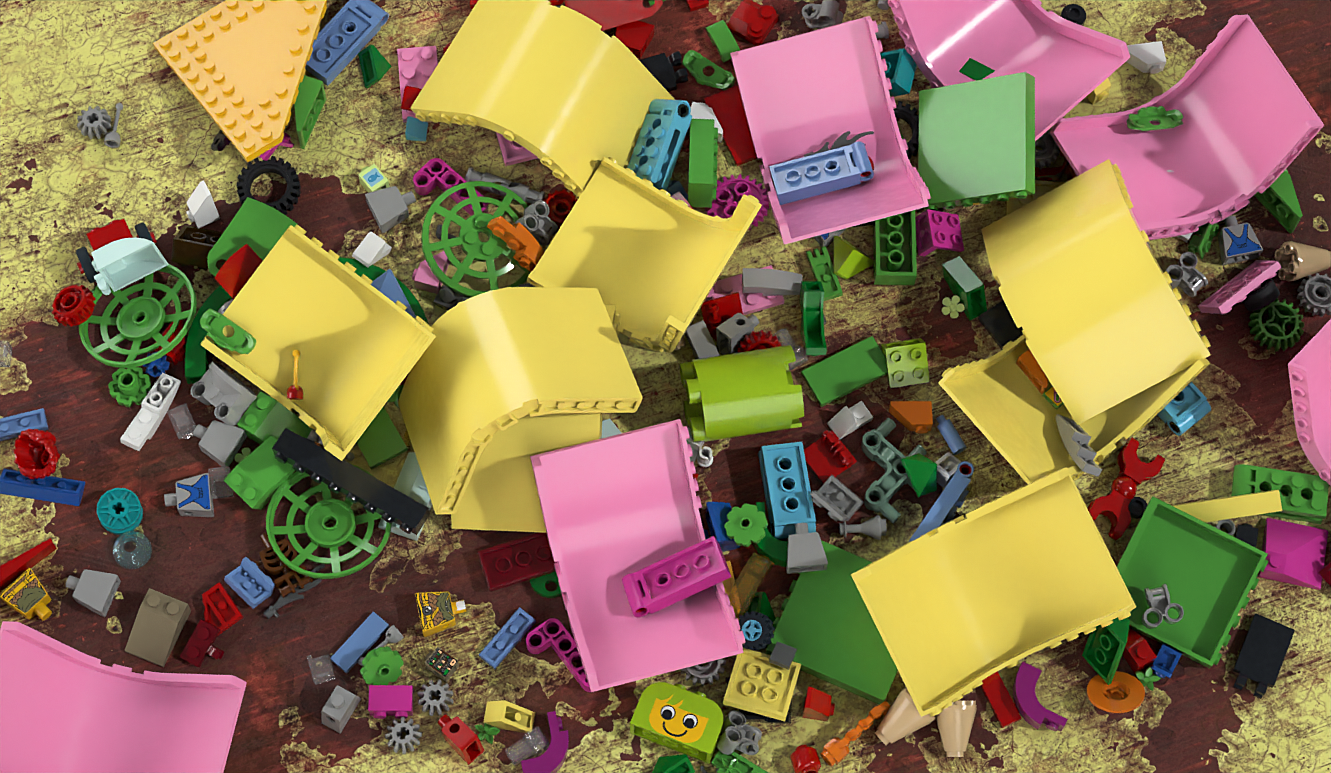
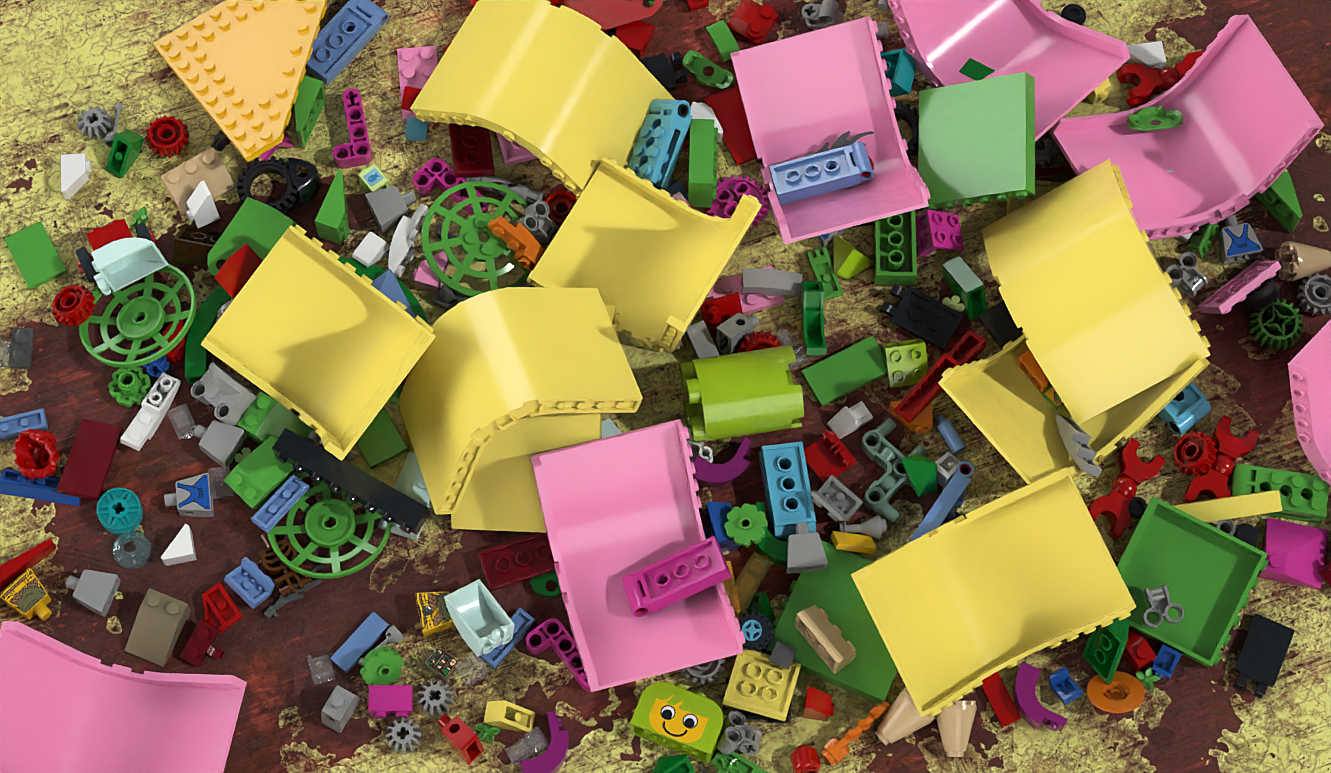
bright green piece [200,309,256,354] -> none
hinge [287,350,303,400] -> none
green slope [358,44,392,88] -> none
none -> bright green tile [4,221,67,290]
none -> dark grey tile [8,327,35,369]
none -> dark red tile [57,419,123,501]
none -> white slope [61,153,92,200]
none -> green slope [105,129,144,178]
none -> bright green plant [130,207,149,227]
none -> red gear [145,115,190,158]
none -> tan slope [160,147,236,216]
none -> white slope [161,524,197,566]
none -> medium blue tile [251,474,309,533]
none -> black piece [287,157,321,206]
none -> bright green slope [315,169,350,245]
none -> dark pink beam [333,88,372,169]
none -> white slope [388,203,428,278]
none -> light aqua piece [444,579,515,657]
none -> dark red tile [448,123,495,178]
none -> clear panel [455,653,489,688]
none -> magenta arch [692,437,752,487]
none -> tan slope [794,605,856,674]
none -> yellow tile [831,531,877,554]
none -> black tile [880,284,963,351]
none -> red slope [894,330,986,423]
none -> blue bracket [1048,666,1083,705]
none -> red piece [1116,51,1205,106]
none -> red gear [1172,431,1217,476]
none -> red piece [1182,415,1260,503]

